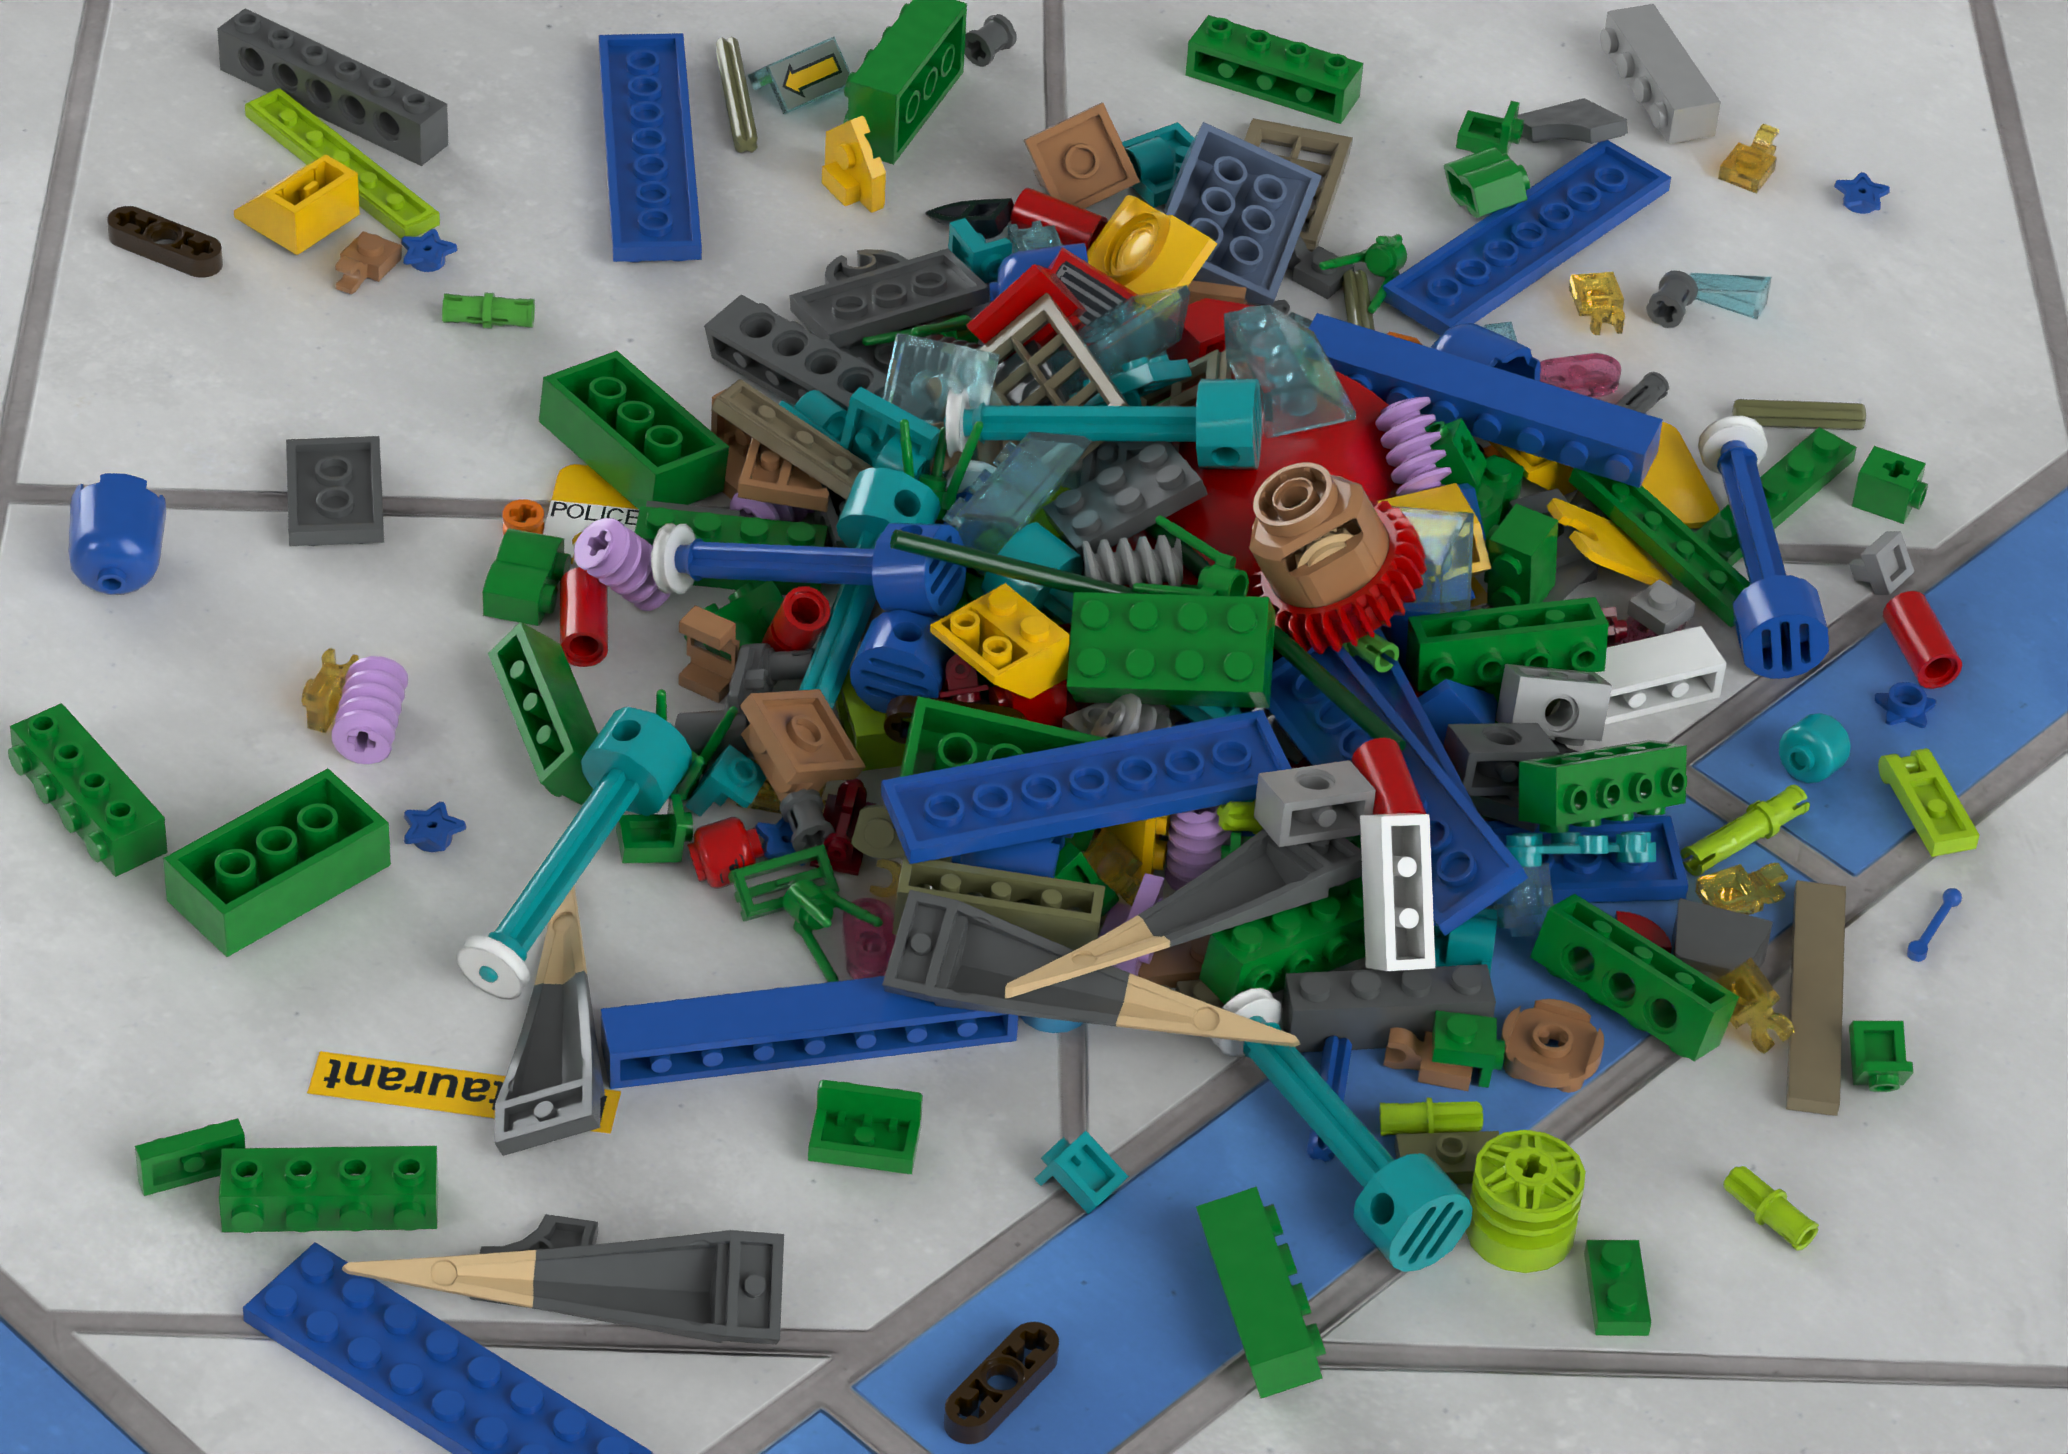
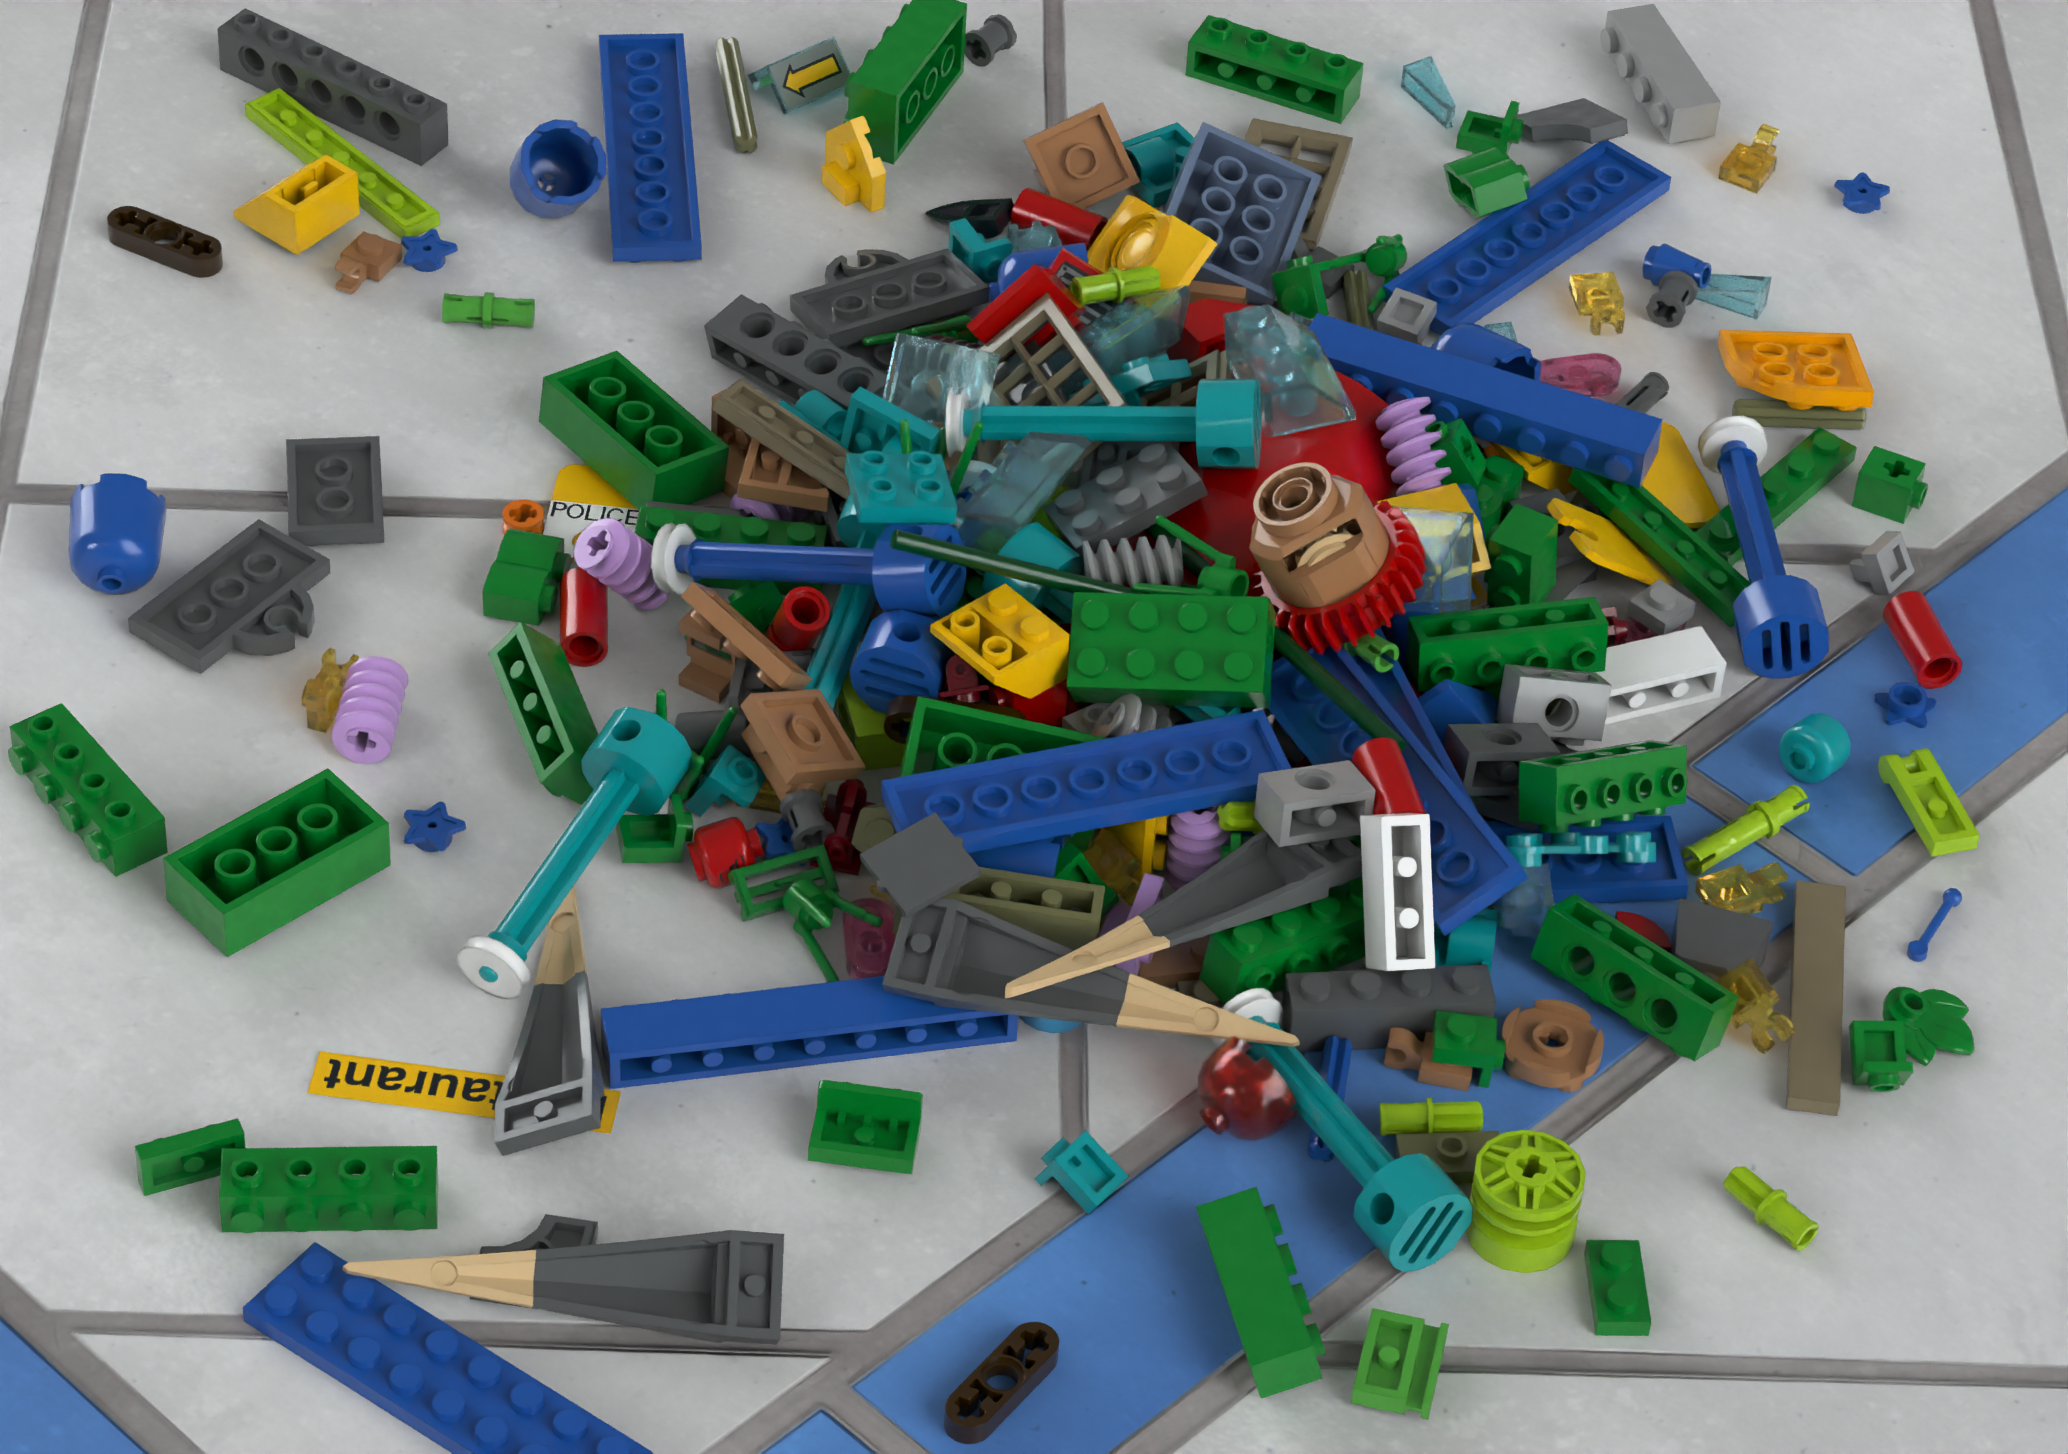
none -> dark grey plate [128,519,330,674]
none -> blue cylinder [510,119,606,219]
none -> medium nougat plate [681,581,812,692]
none -> teal plate [844,451,957,523]
none -> dark grey piece [860,812,981,918]
none -> lime axle [1070,266,1161,306]
none -> clear red cylinder [1198,1036,1298,1141]
none -> green bracket [1271,255,1330,325]
none -> bright green plate [1351,1308,1449,1420]
none -> light grey tile [1377,287,1437,344]
none -> clear light blue piece [1401,56,1456,129]
none -> blue cone [1642,243,1712,289]
none -> light orange plate [1718,330,1874,411]
none -> green plate [1882,987,1974,1066]

